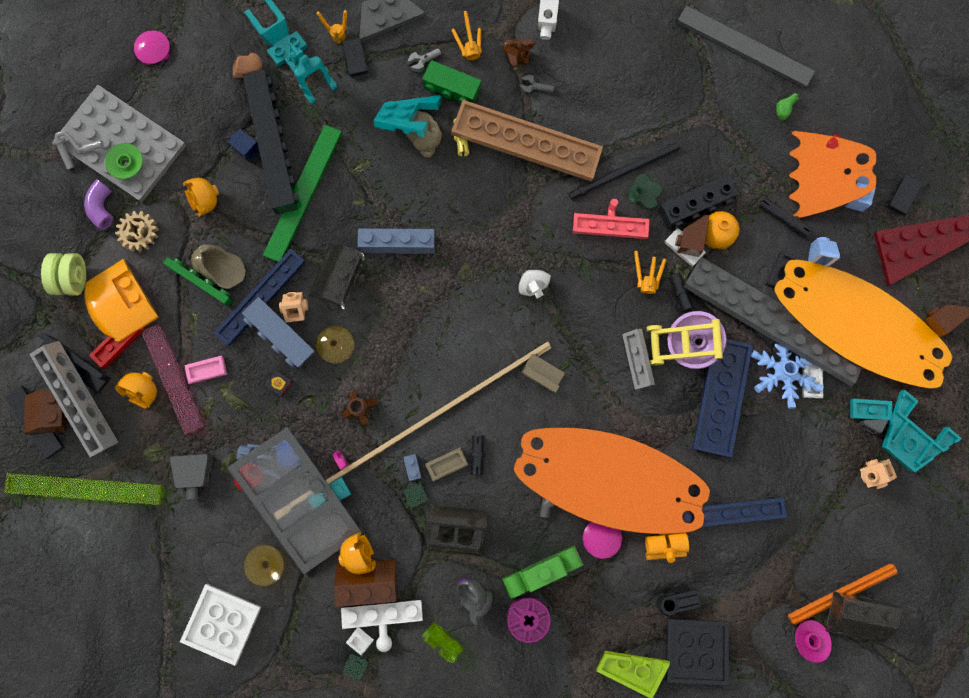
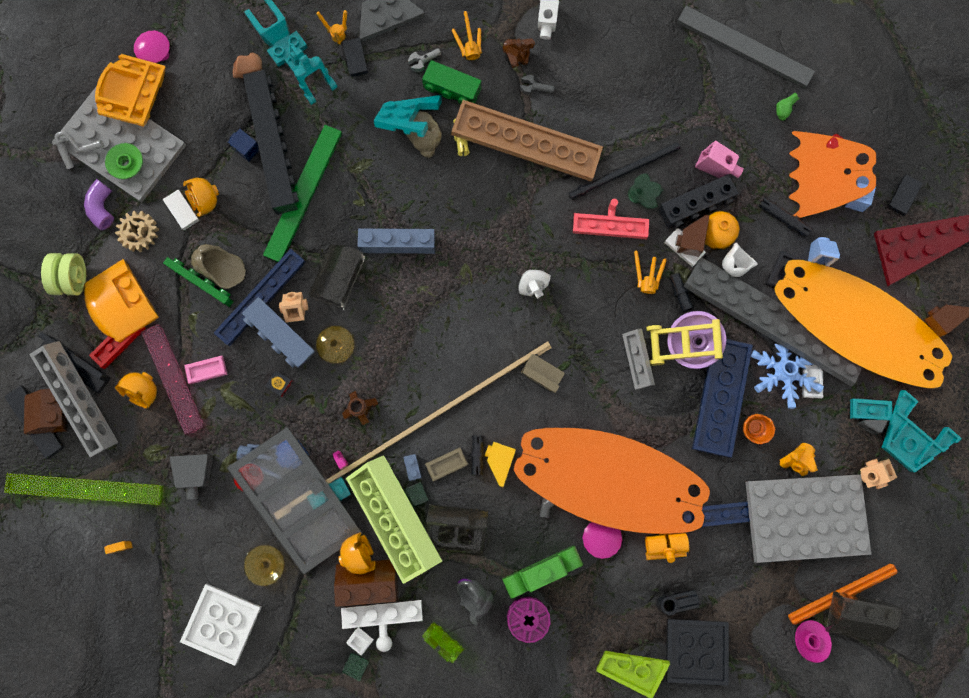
none -> light orange slope [95,54,166,127]
none -> light orange tile [104,541,133,554]
none -> white tile [163,190,200,230]
none -> yellowish green brick [346,455,442,584]
none -> yellow slope [485,442,516,488]
none -> bright pink torso [695,141,744,178]
none -> white hair [722,243,758,277]
none -> orange hair [743,414,775,444]
none -> light grey plate [745,475,872,563]
none -> light orange rock [780,443,818,476]

